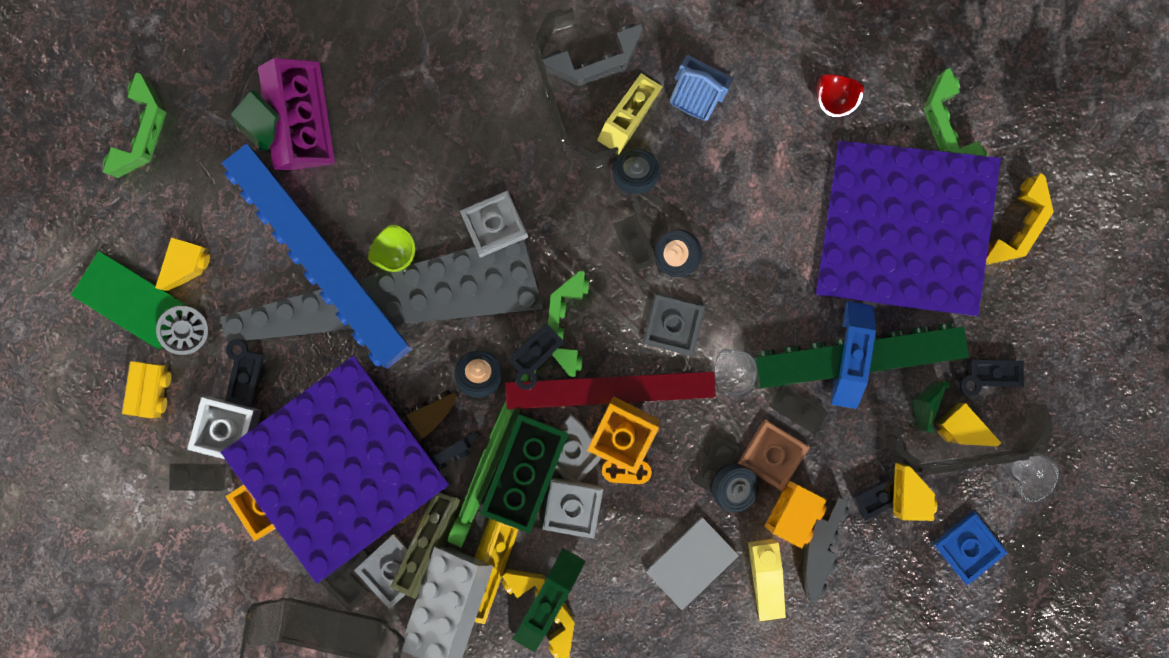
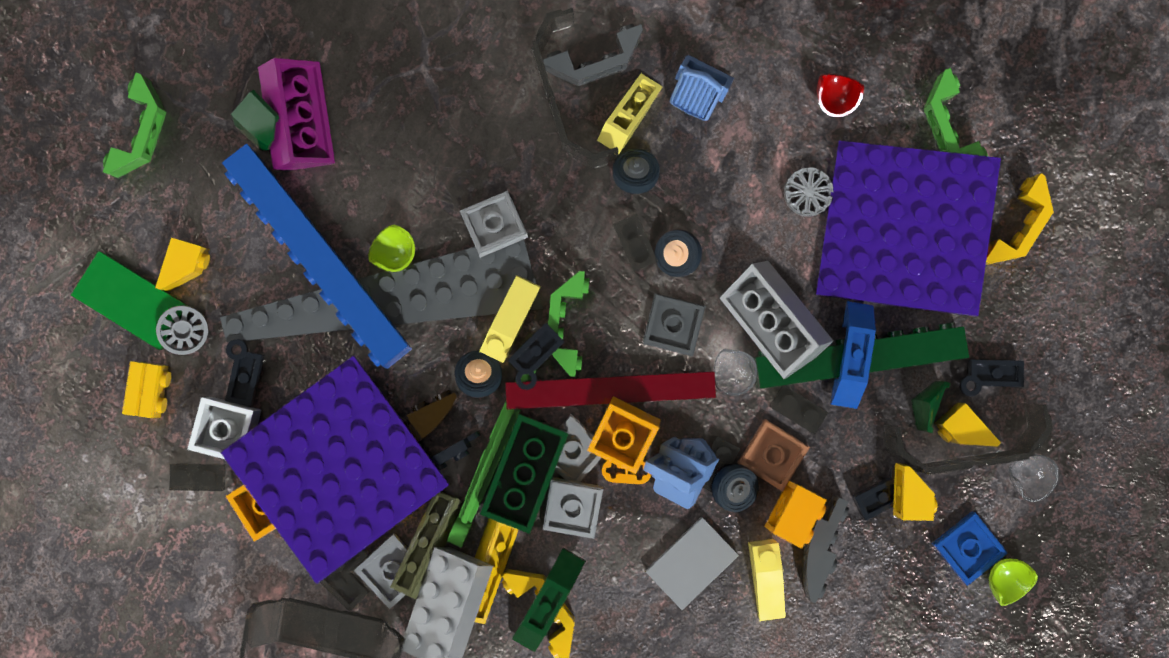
none -> light yellow slope [480,275,541,363]
none -> medium blue piece [643,437,719,509]
none -> light grey slope [720,261,833,379]
none -> light grey wheel [784,167,833,217]
none -> lime helmet [989,558,1038,606]

